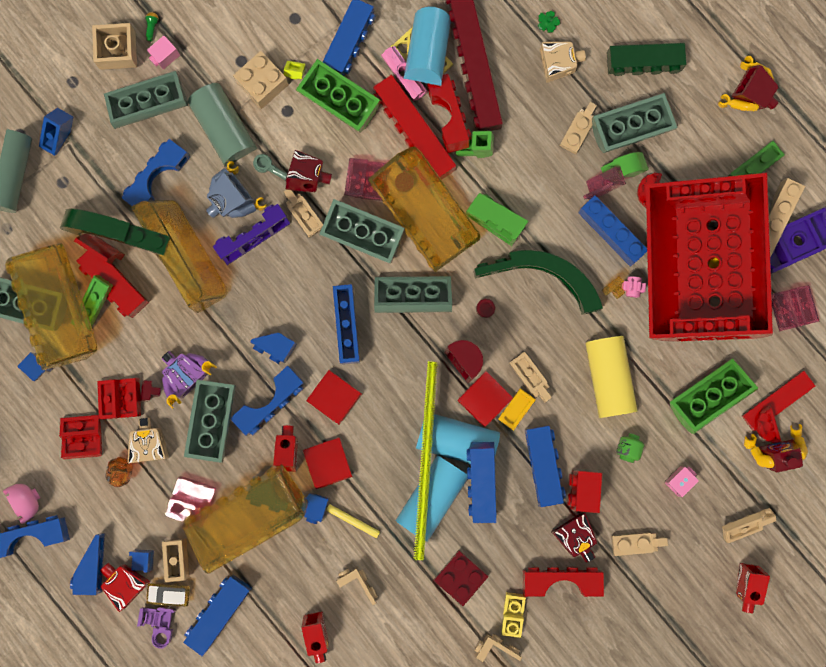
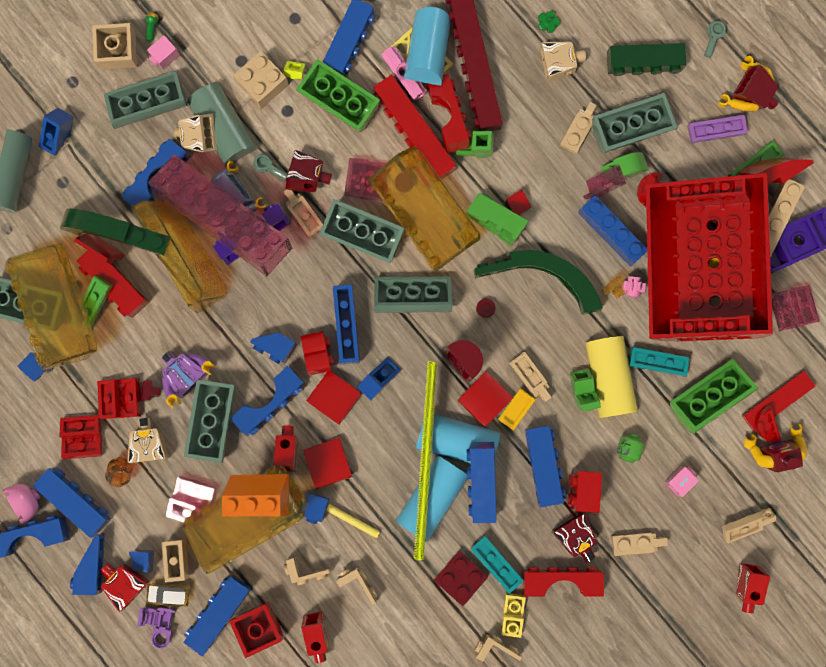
none -> blue brick [33,468,111,538]
none -> clear pink brick [148,155,293,277]
none -> tan torso [174,113,217,152]
none -> orange slope [222,474,289,516]
none -> red brick [229,601,284,658]
none -> tan bracket [284,556,331,585]
none -> red brick [301,331,334,376]
none -> blue slope [357,357,401,400]
none -> teal plate [470,535,524,594]
none -> red slope [505,190,531,215]
none -> bright green brick [570,369,601,411]
none -> teal plate [629,347,690,377]
none -> medium lavender plate [687,115,748,144]
none -> sand green plate [704,21,726,58]
none -> red slope [738,158,814,185]

